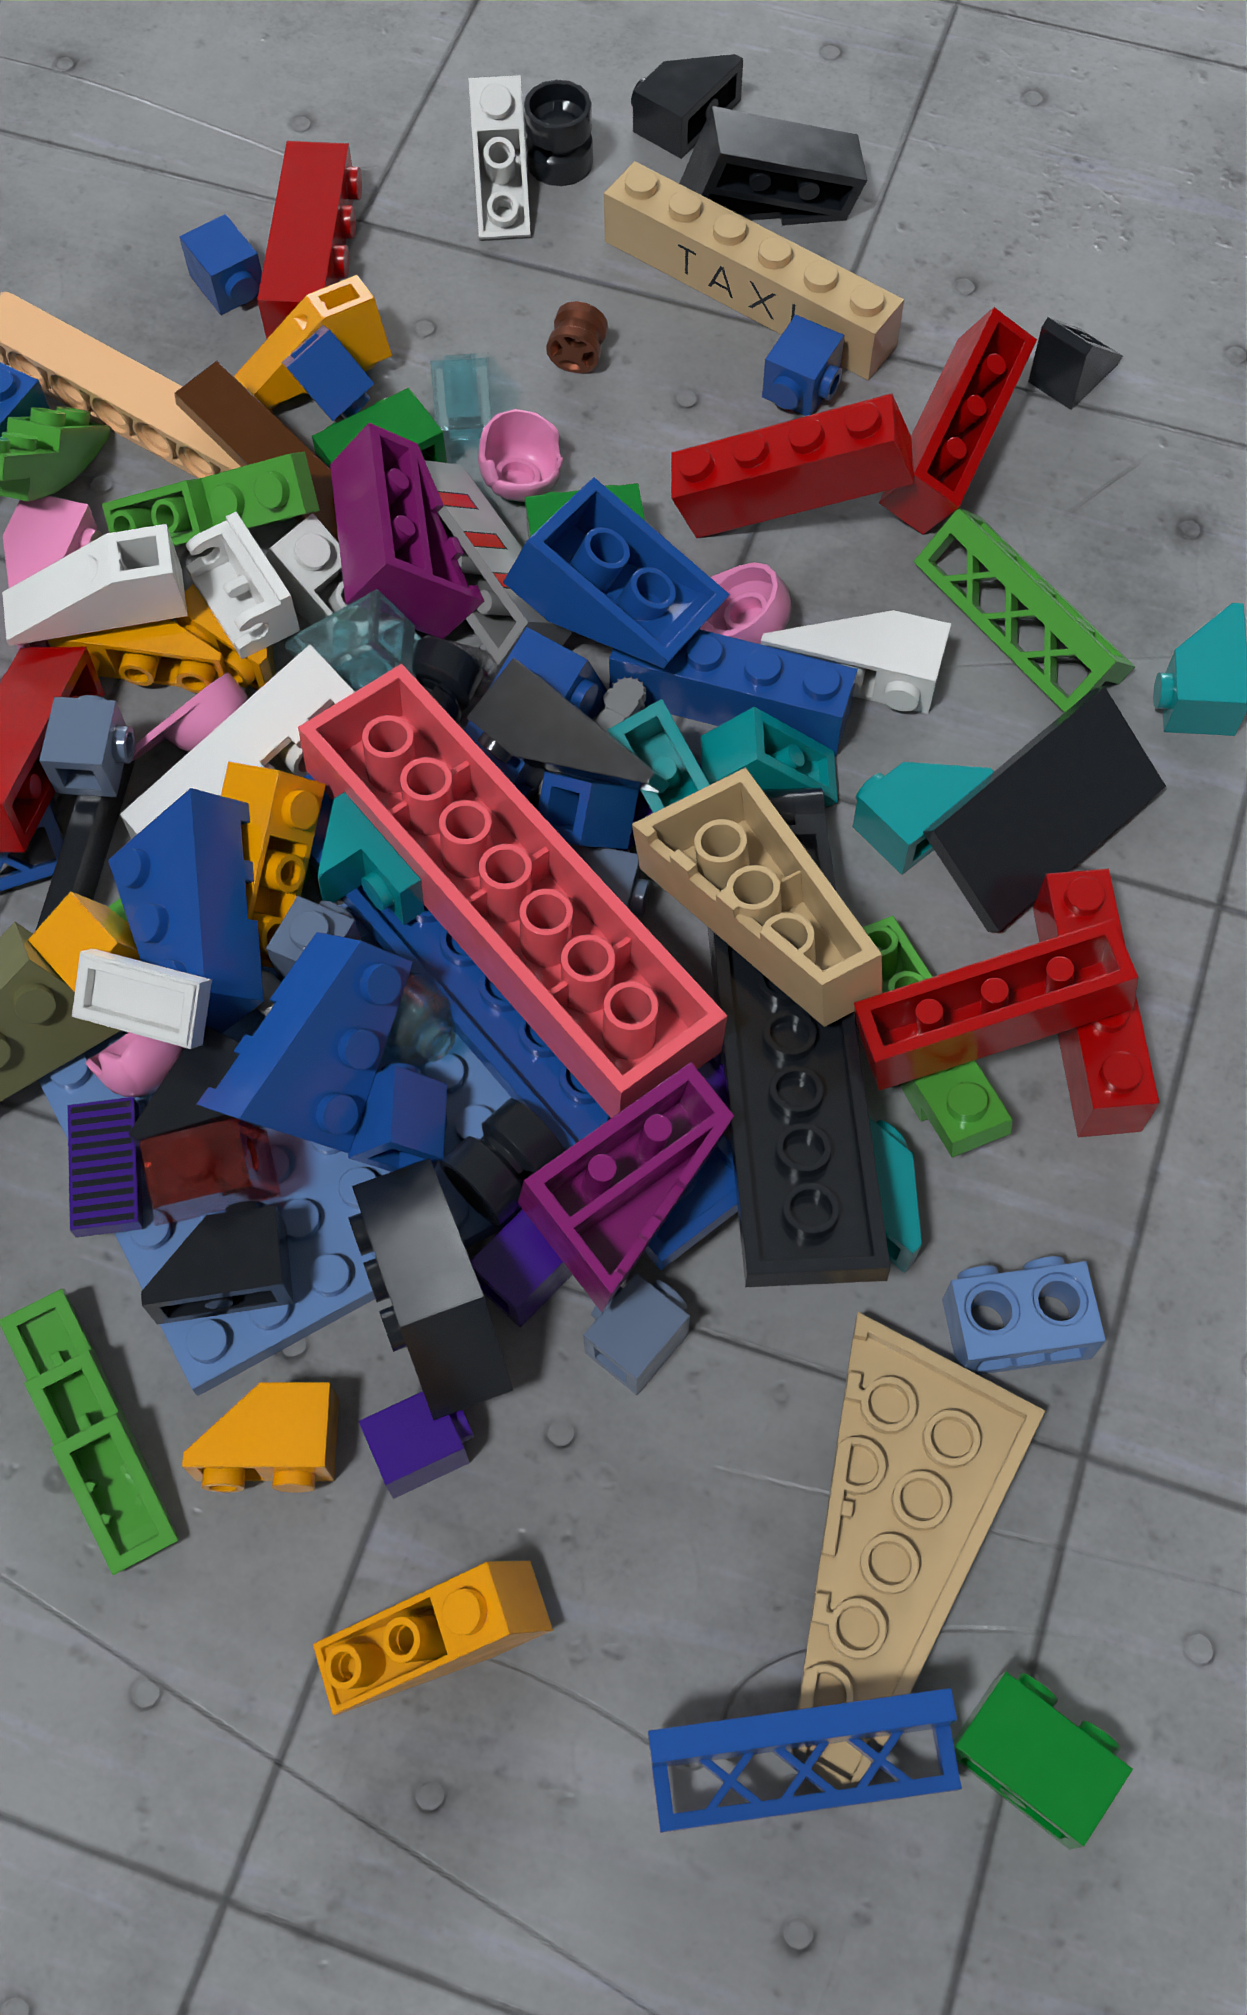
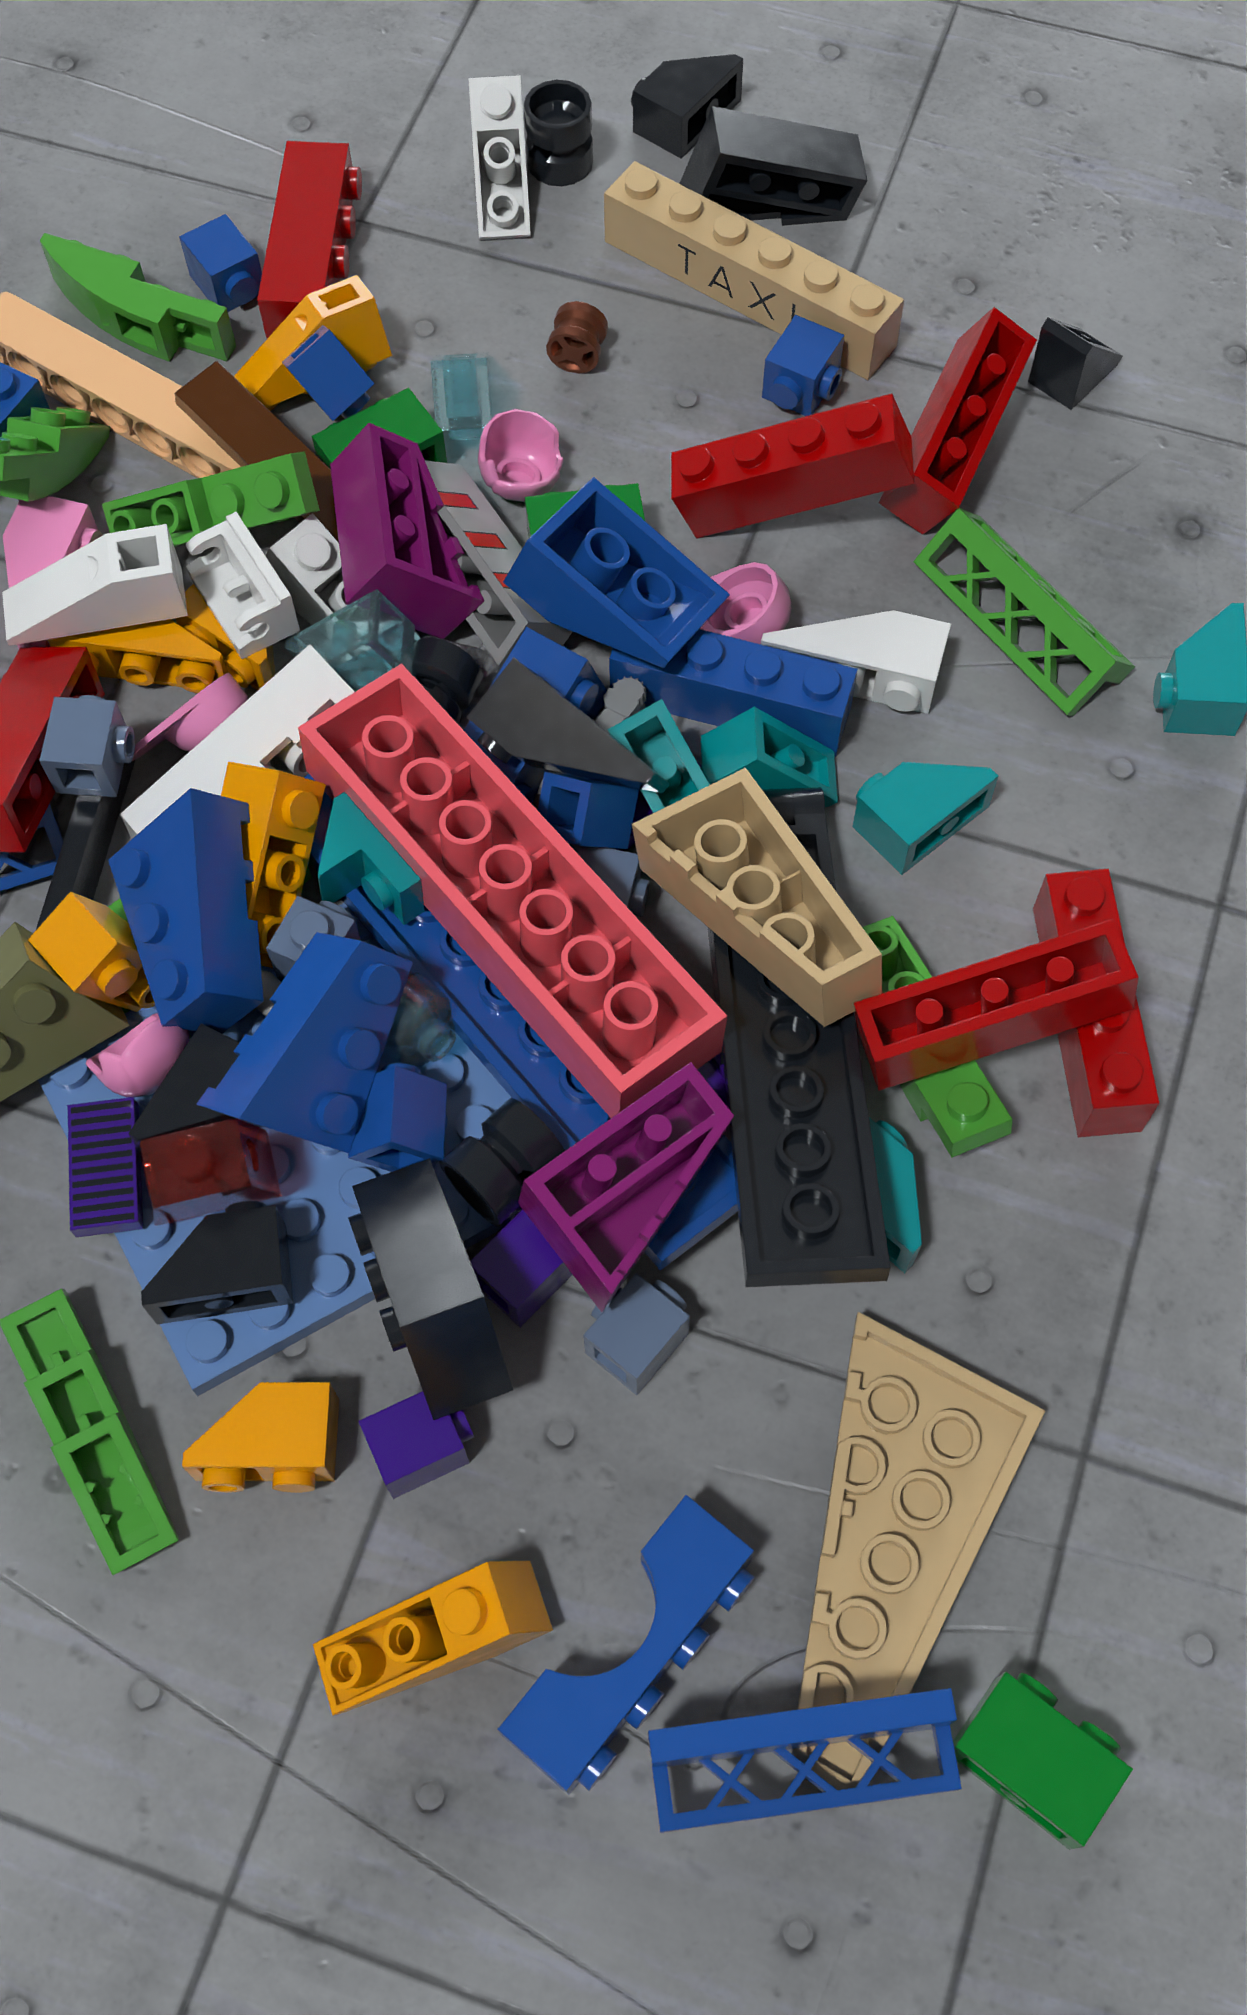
white tile [72,949,212,1049] -> none
black tile [923,687,1166,932] -> none
medium blue brick [942,1256,1106,1375] -> none
none -> bright green slope [40,233,236,362]
none -> blue arch [497,1495,755,1795]

